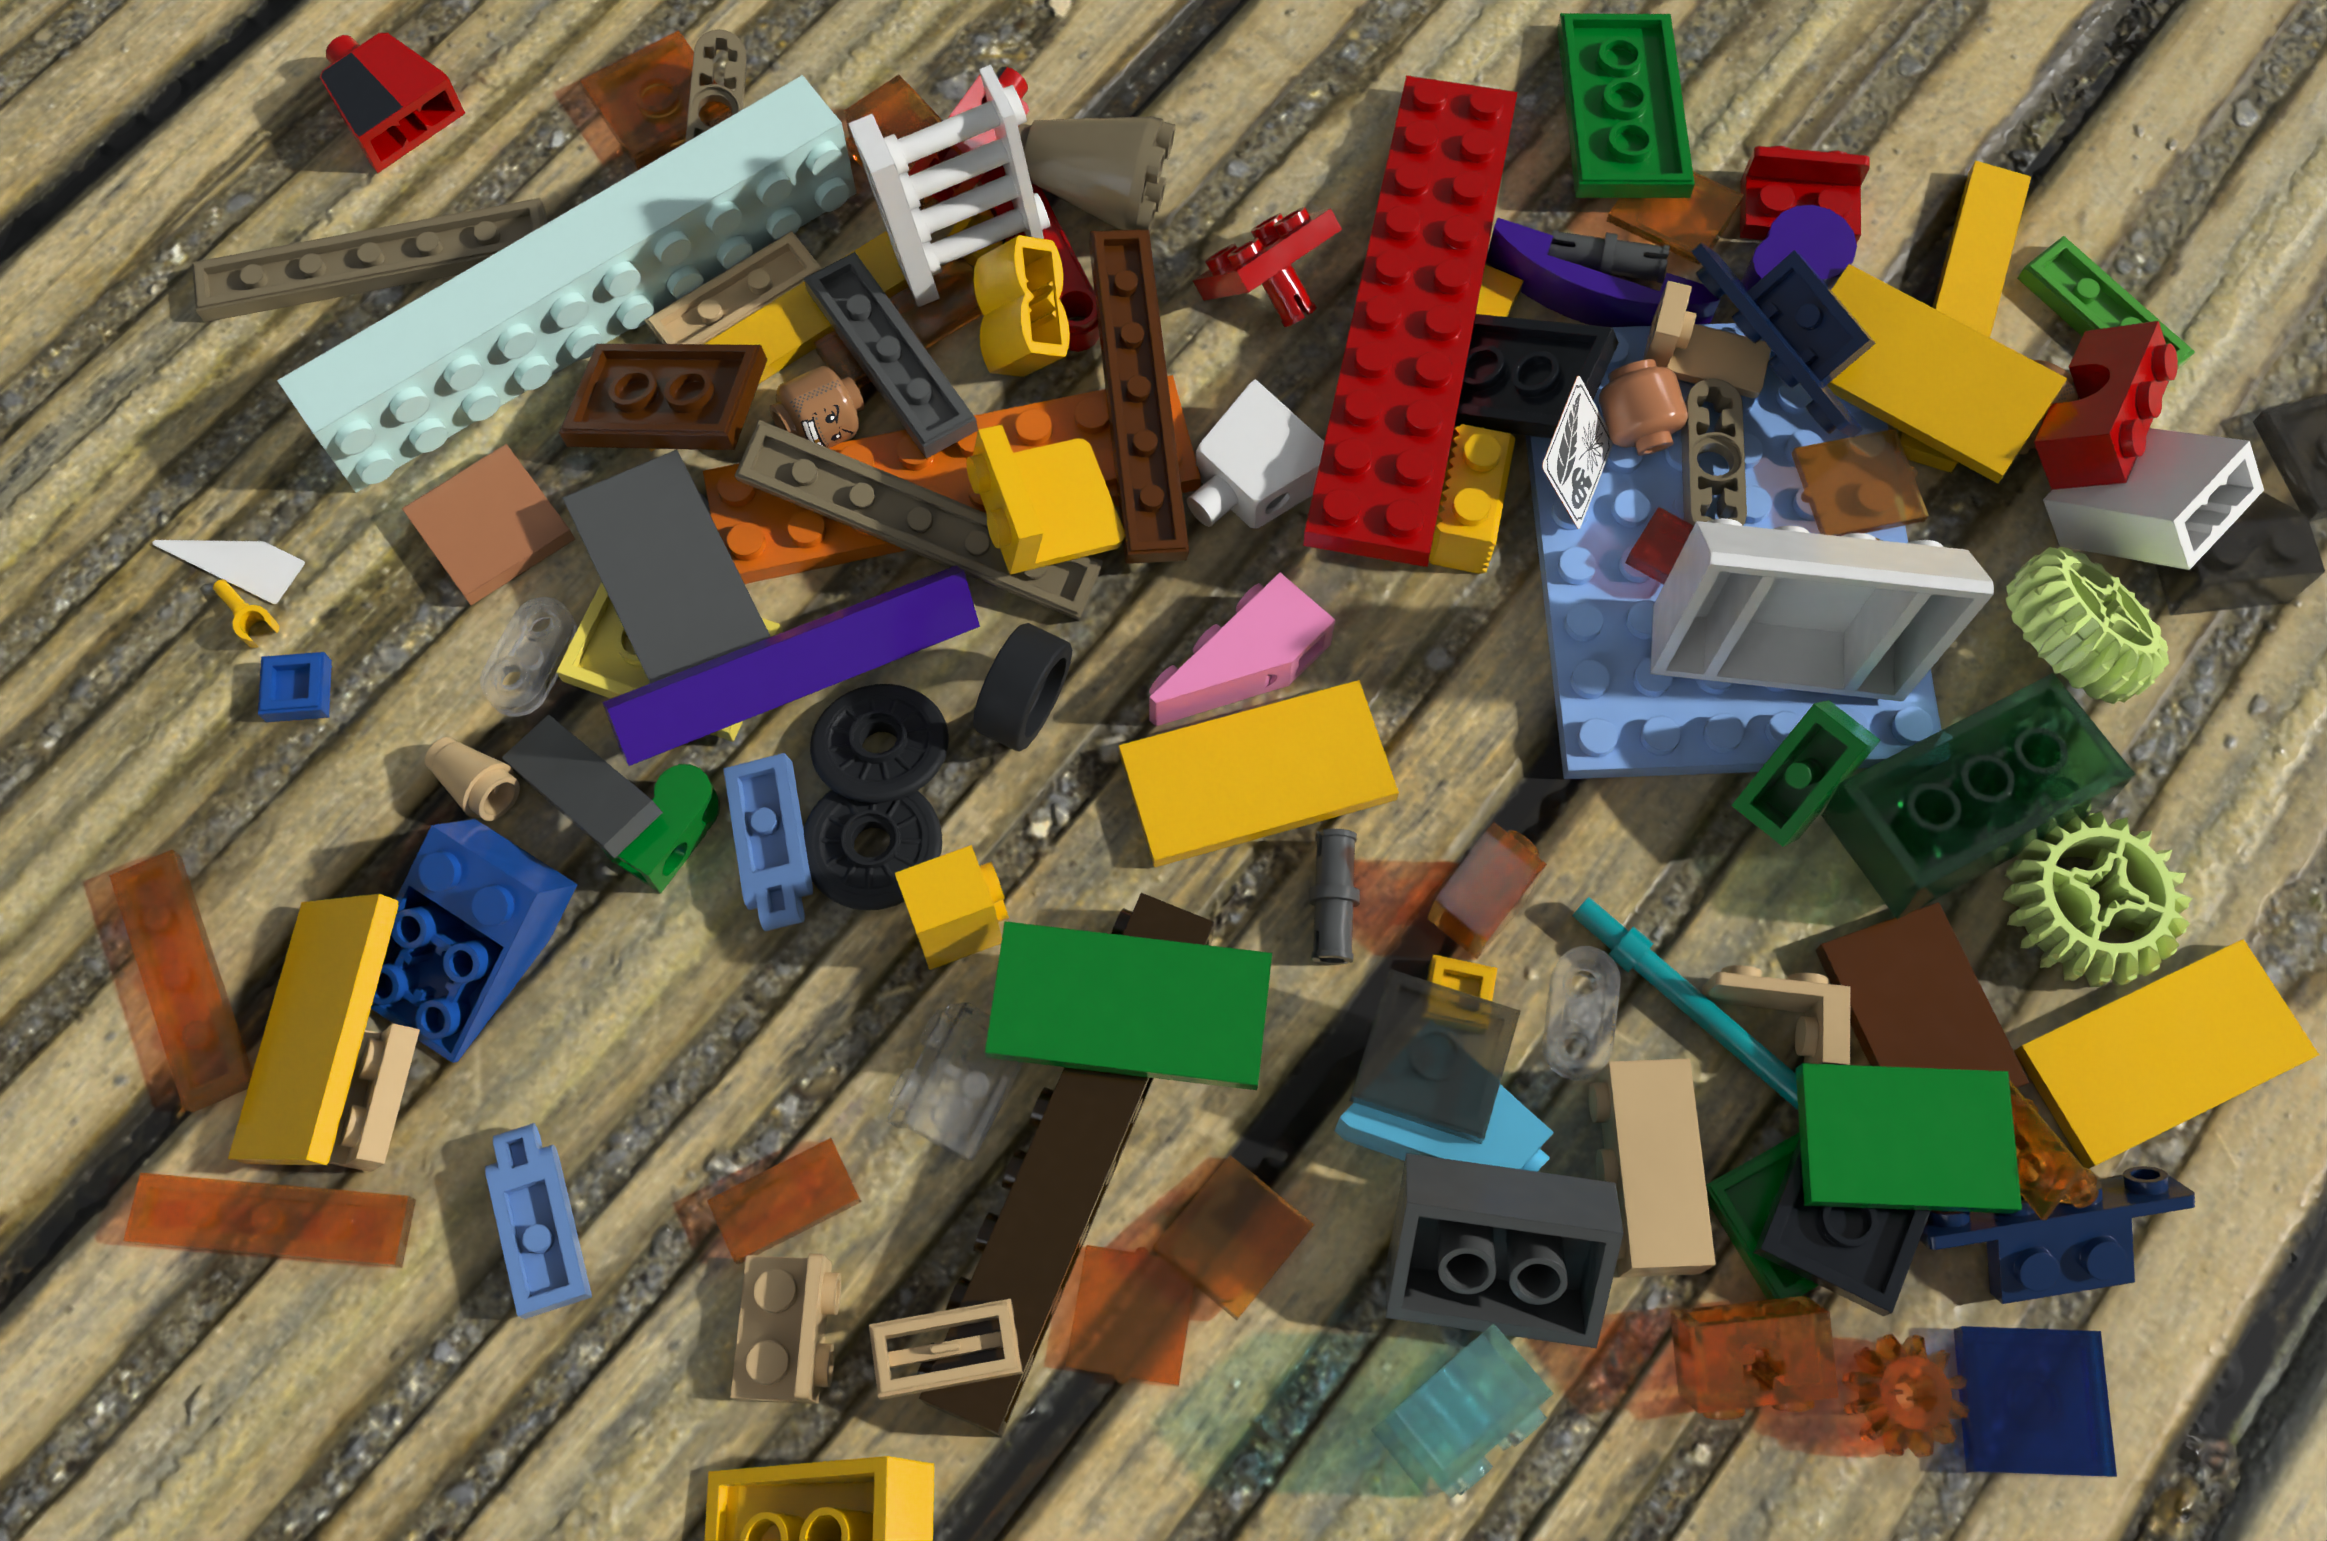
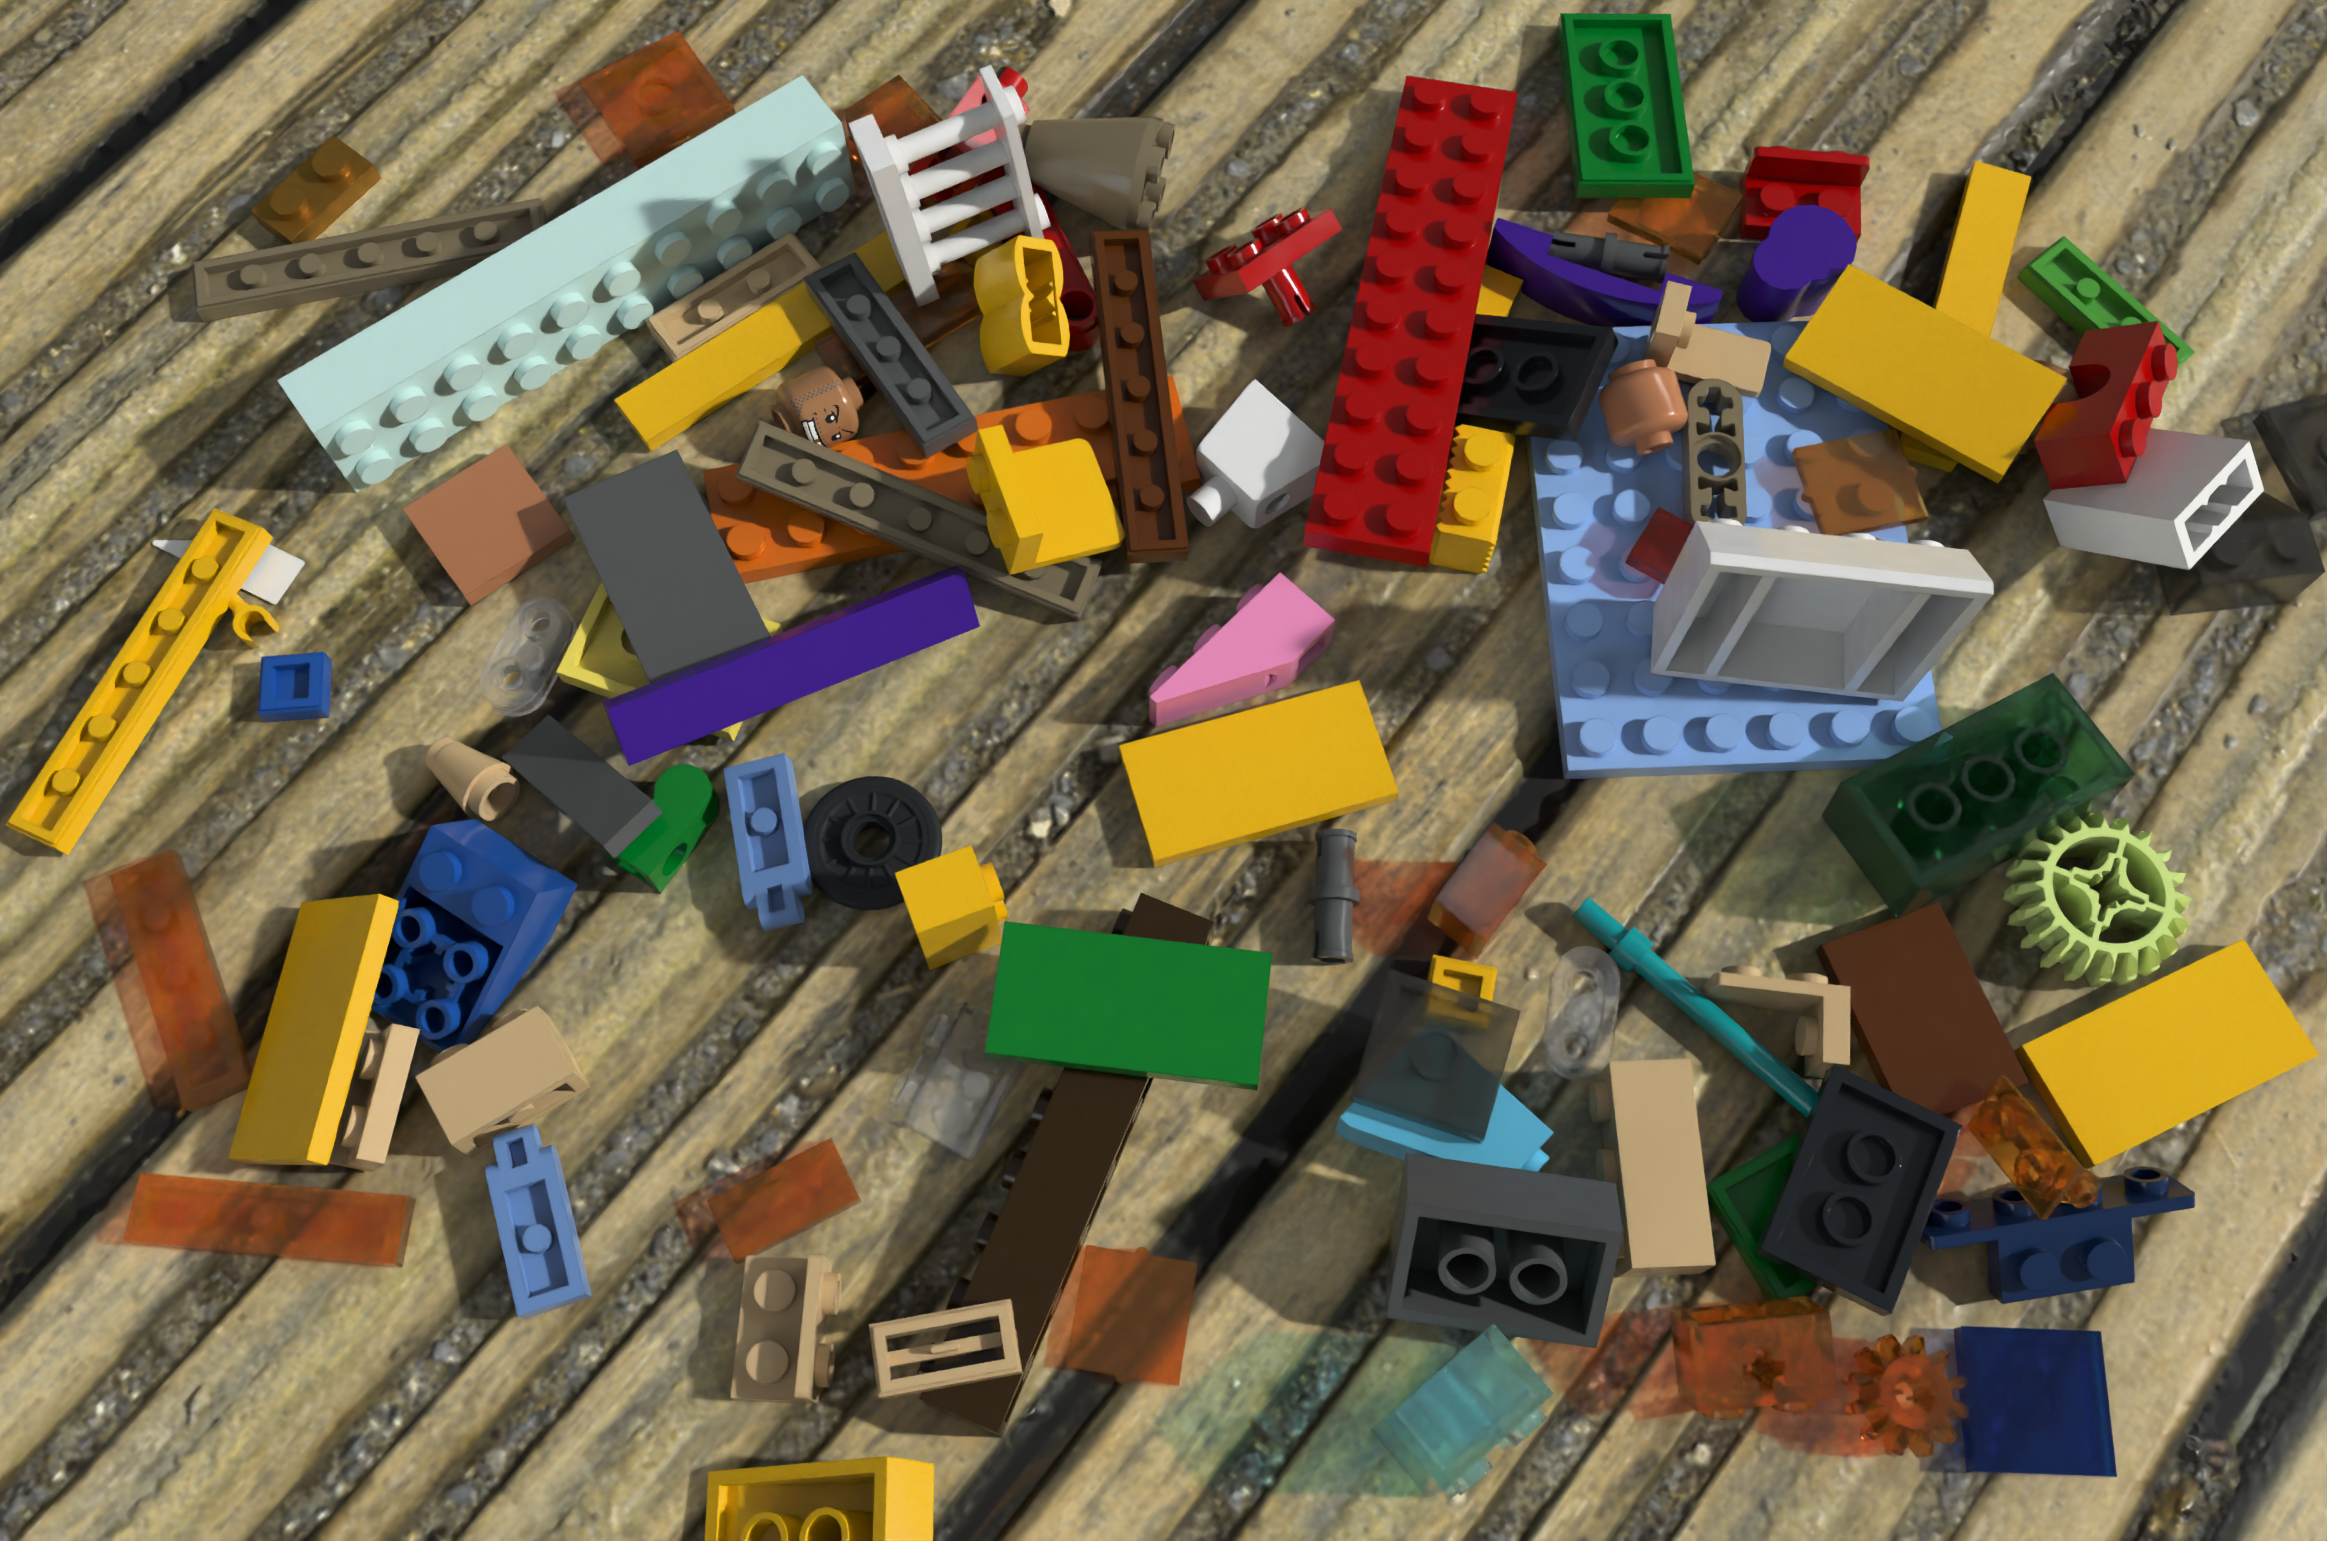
red torso [320,33,465,173] -> none
reddish brown tile [559,344,768,450] -> none
dark tan beam [685,29,747,143] -> none
black wheel [810,684,949,803] -> none
black tyre [973,623,1073,752] -> none
clear orange piece [1152,1155,1315,1321] -> none
white sticker [1542,376,1613,529] -> none
dark blue bracket [1691,243,1876,438] -> none
green brick [1731,700,1881,847] -> none
green tile [1796,1063,2022,1214] -> none
yellowish green gear [2005,546,2169,704] -> none
none -> yellow tile [5,508,273,855]
none -> pearl gold plate [250,135,381,245]
none -> tan brick [415,1005,591,1158]

